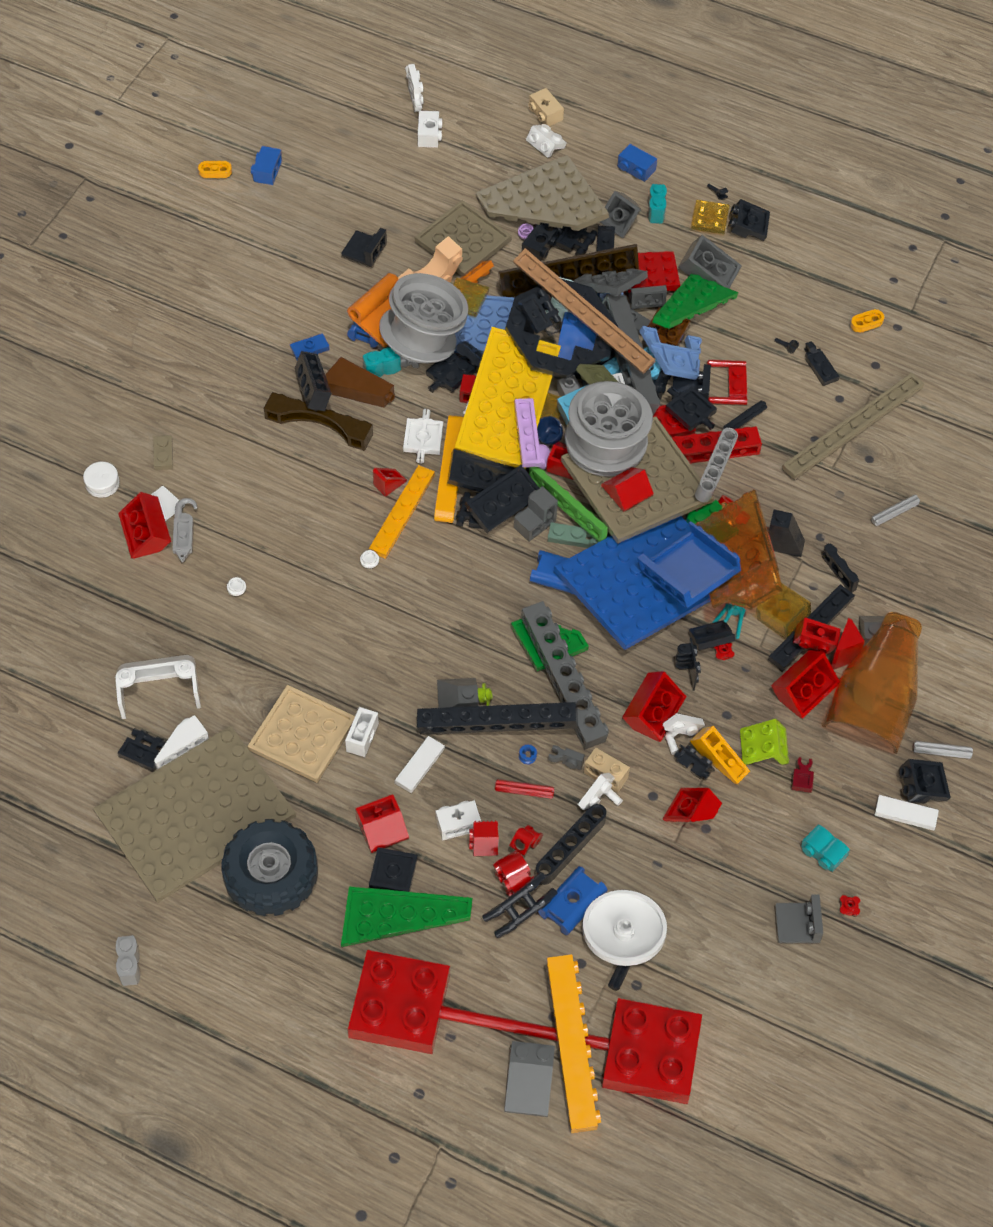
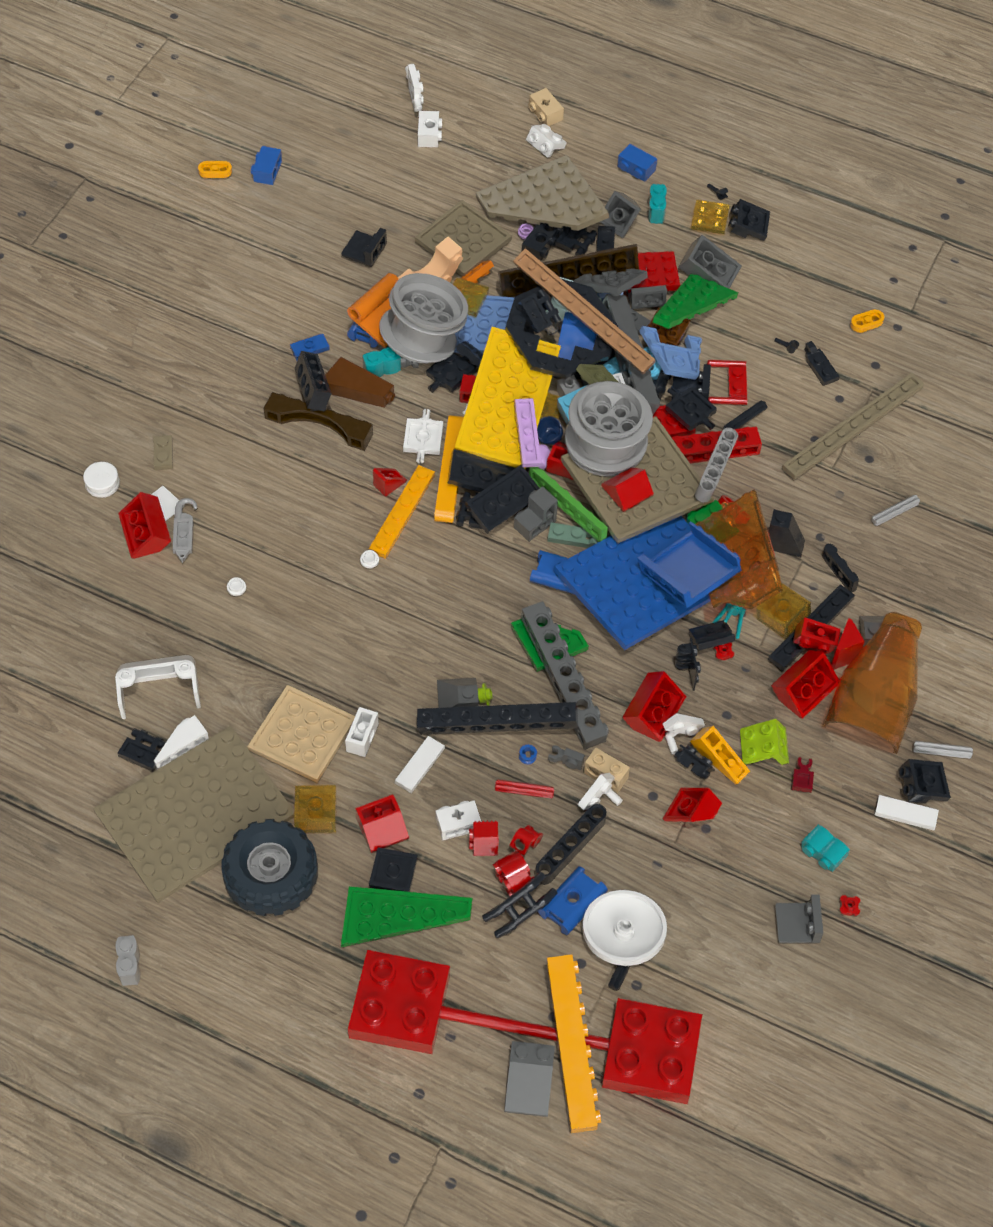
none -> clear yellow brick [294,785,337,833]

